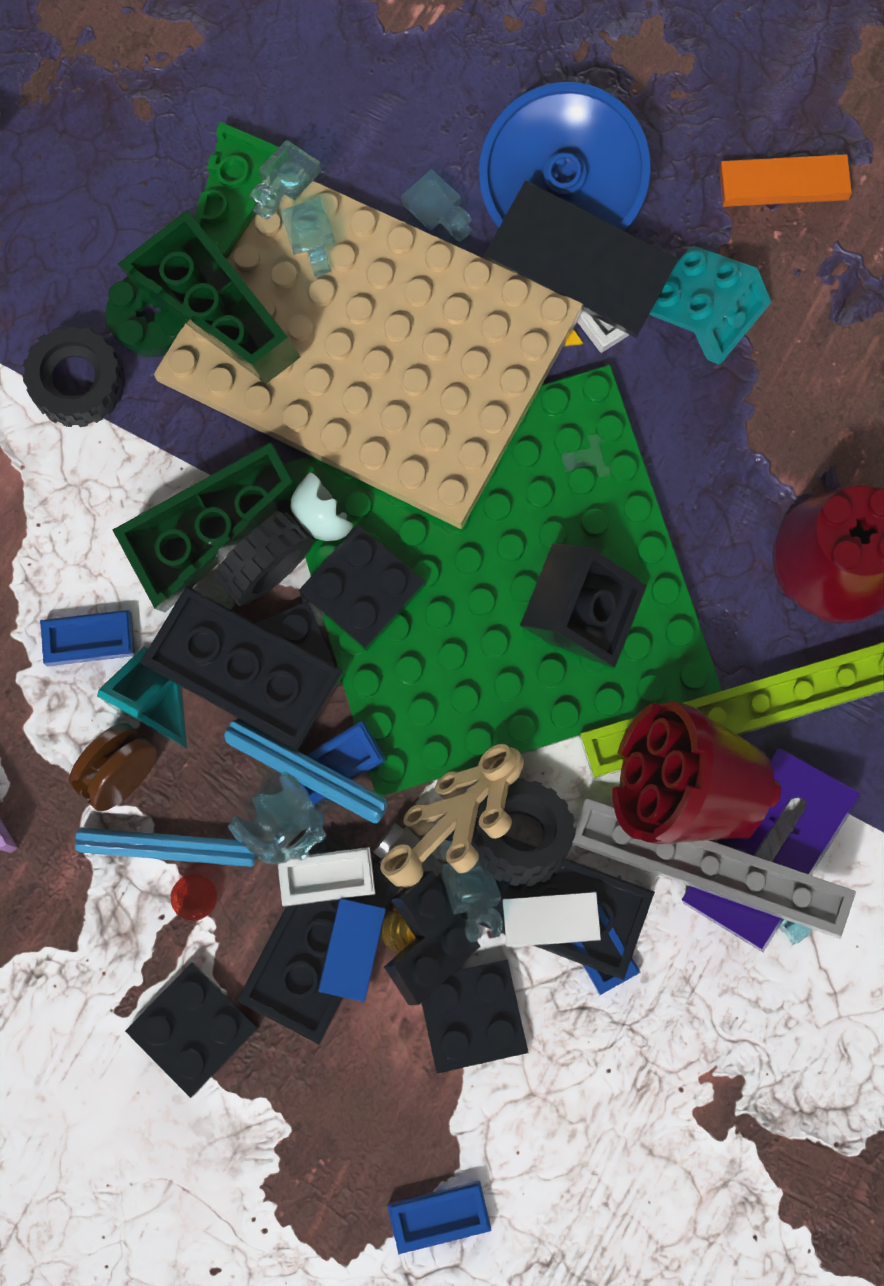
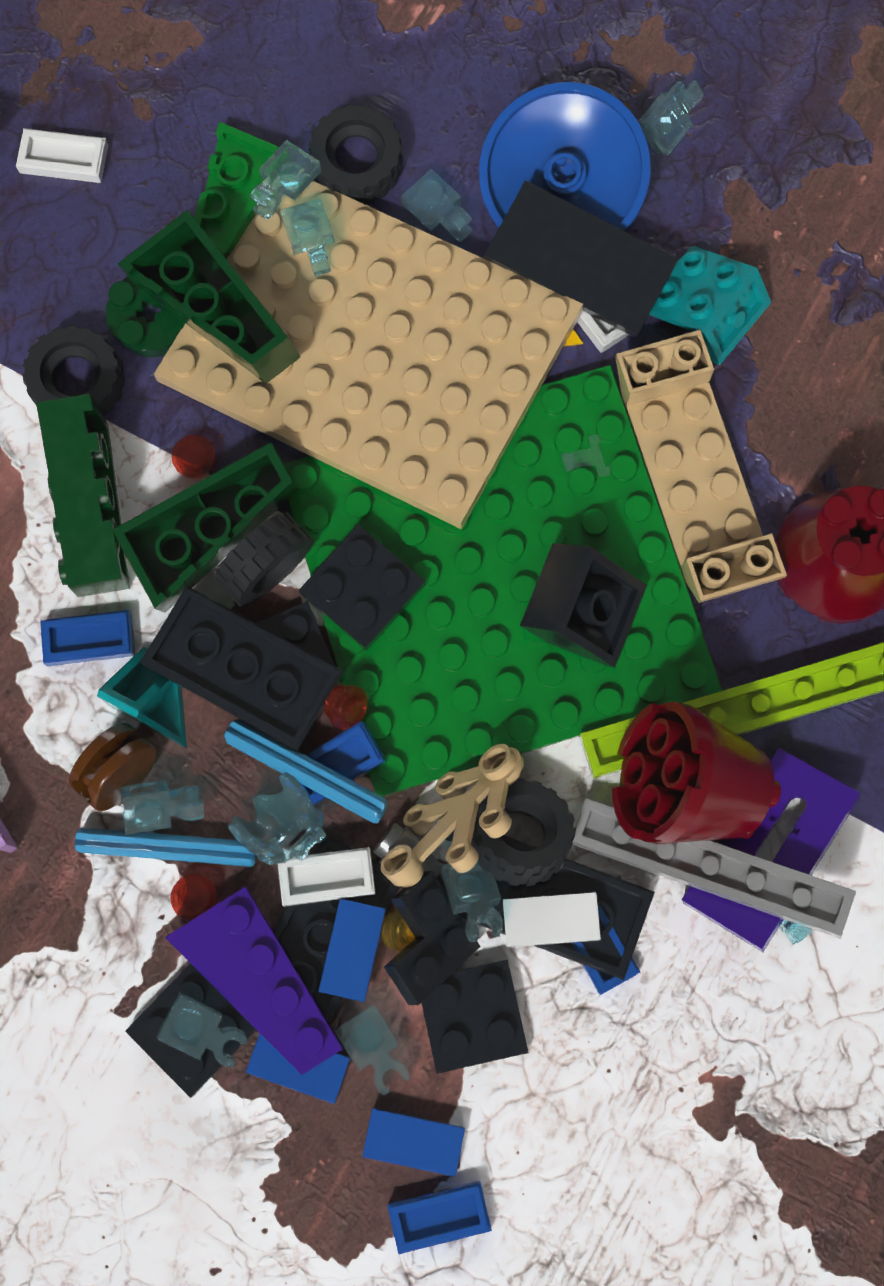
light aqua hair [291,473,353,541] -> none
orange tile [719,154,852,207] -> none
none -> white tile [16,128,109,183]
none -> dark green wedge [36,394,130,597]
none -> clear light blue plate [120,780,204,835]
none -> clear light blue plate [156,992,248,1067]
none -> dark purple wing [165,887,344,1075]
none -> clear red plate [172,435,216,479]
none -> blue tile [246,1033,351,1104]
none -> black tyre [308,104,403,205]
none -> clear red plate [325,685,367,730]
none -> clear light blue plate [334,1004,410,1096]
none -> blue tile [362,1108,465,1177]
none -> tan slope [616,330,787,603]
none -> clear light blue plate [638,81,704,155]

